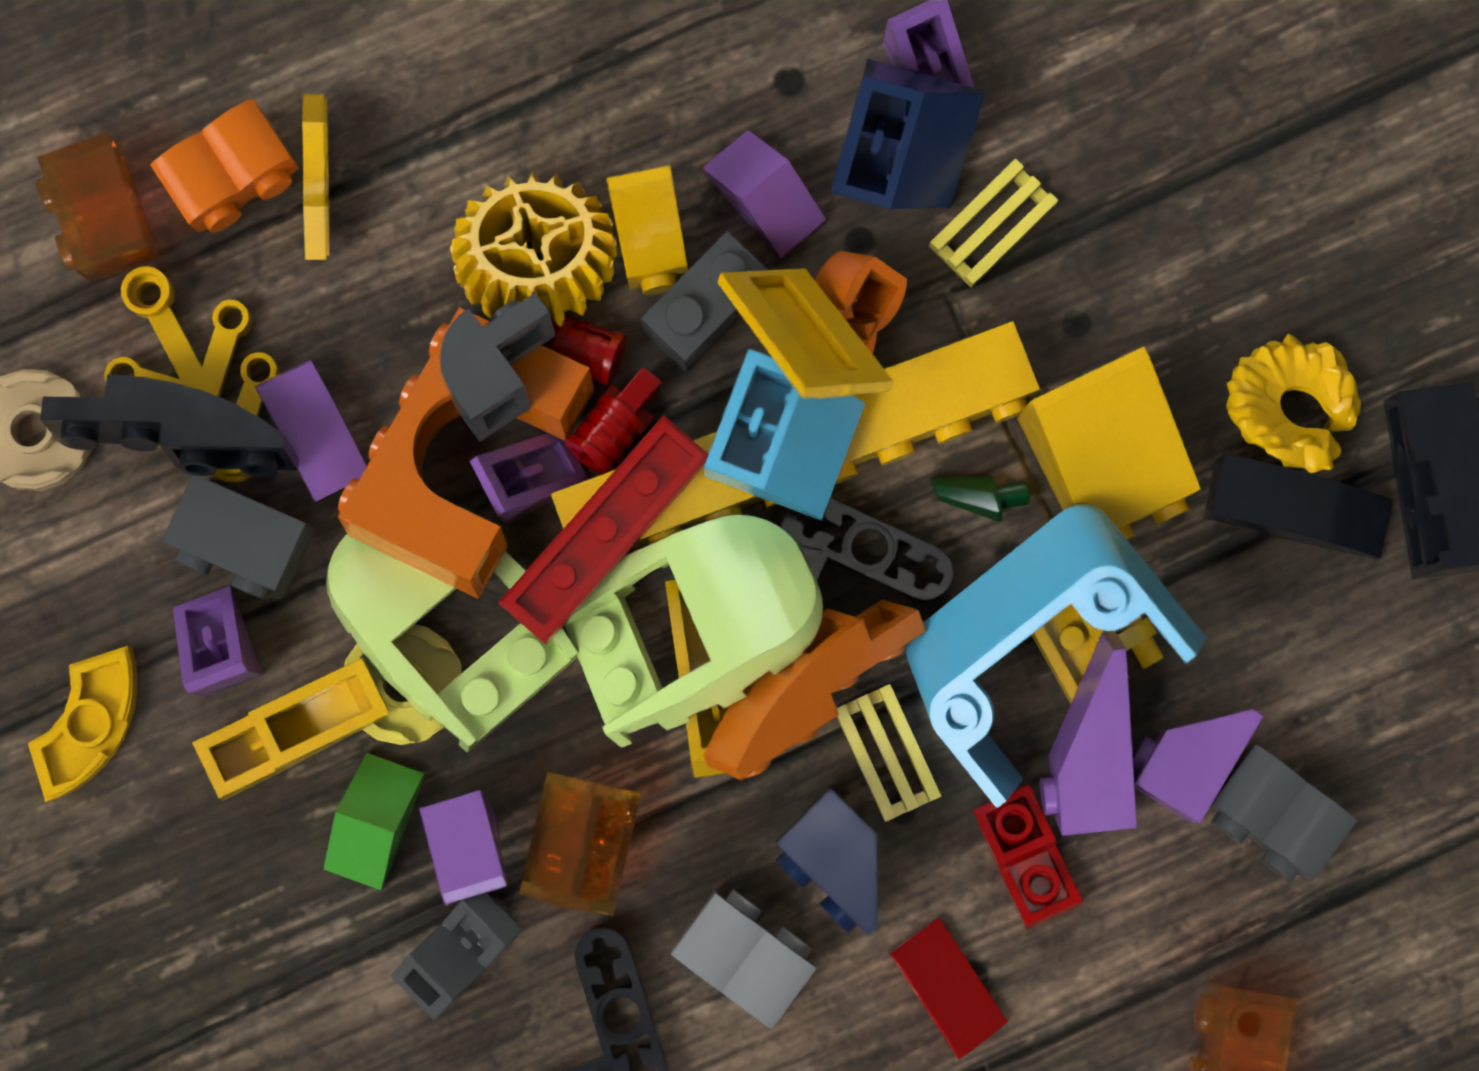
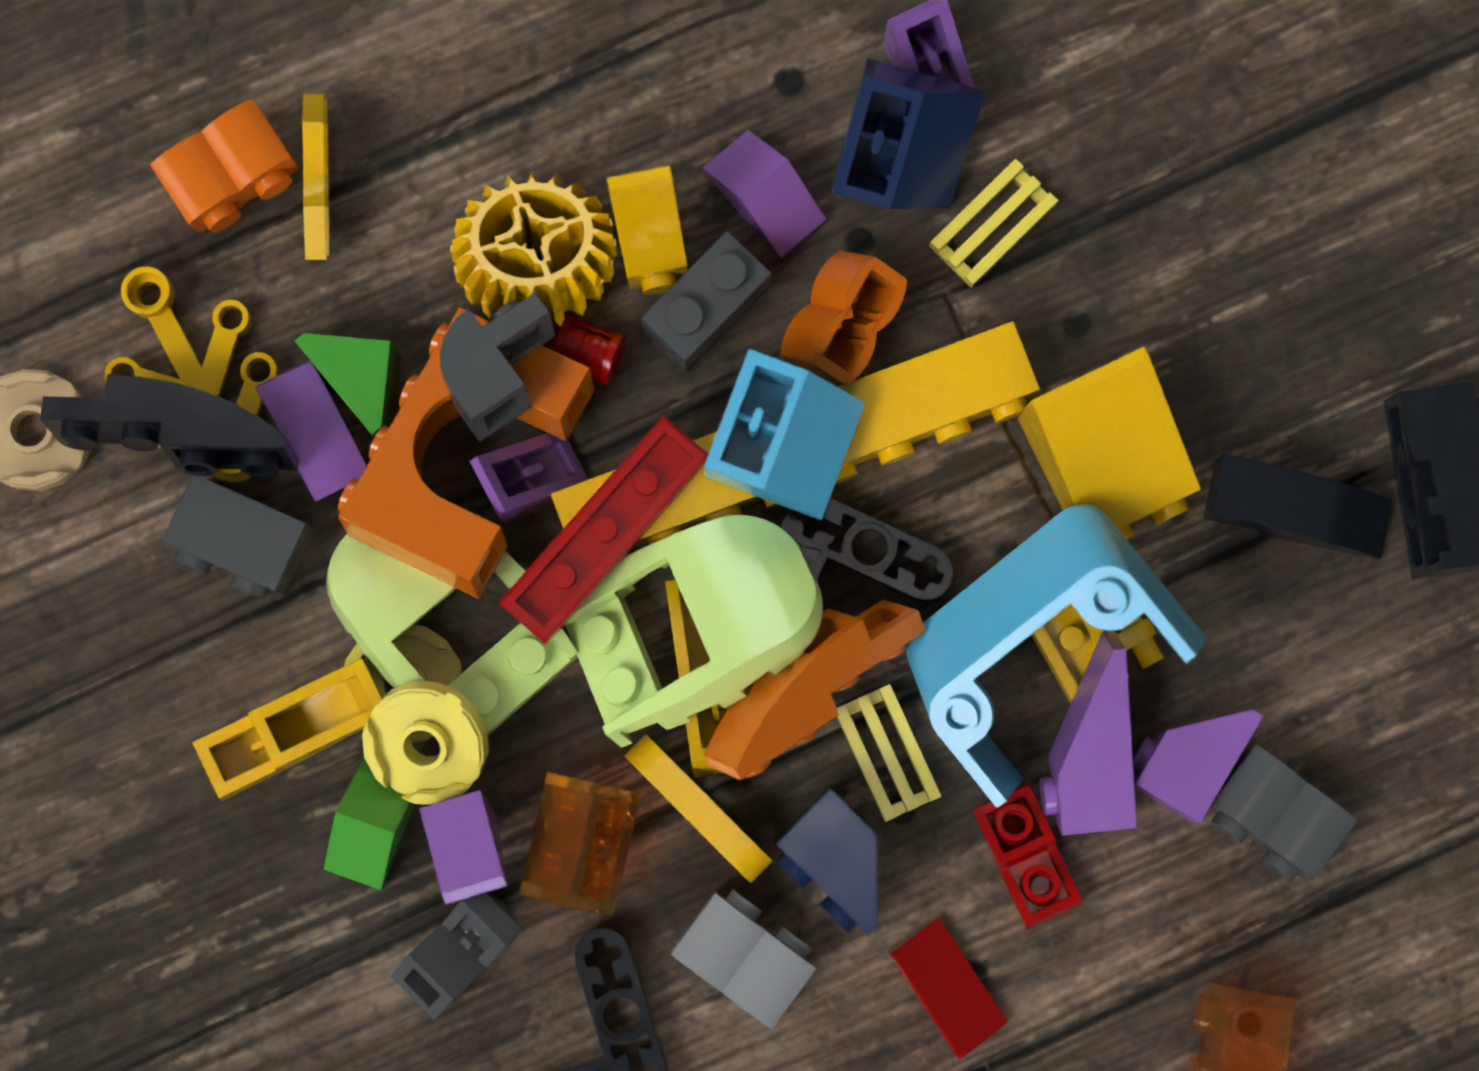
yellow tile [28,646,138,802] -> none
clear orange brick [36,132,160,283] -> none
medium lavender slope [173,586,264,696] -> none
red hinge [564,367,662,475] -> none
yellow piece [717,268,893,398] -> none
dark green bar [930,476,1030,522] -> none
yellow piece [1226,334,1361,473] -> none
none -> bright green slope [294,333,399,437]
none -> light yellow tile [362,681,489,805]
none -> yellow beam [624,734,773,883]

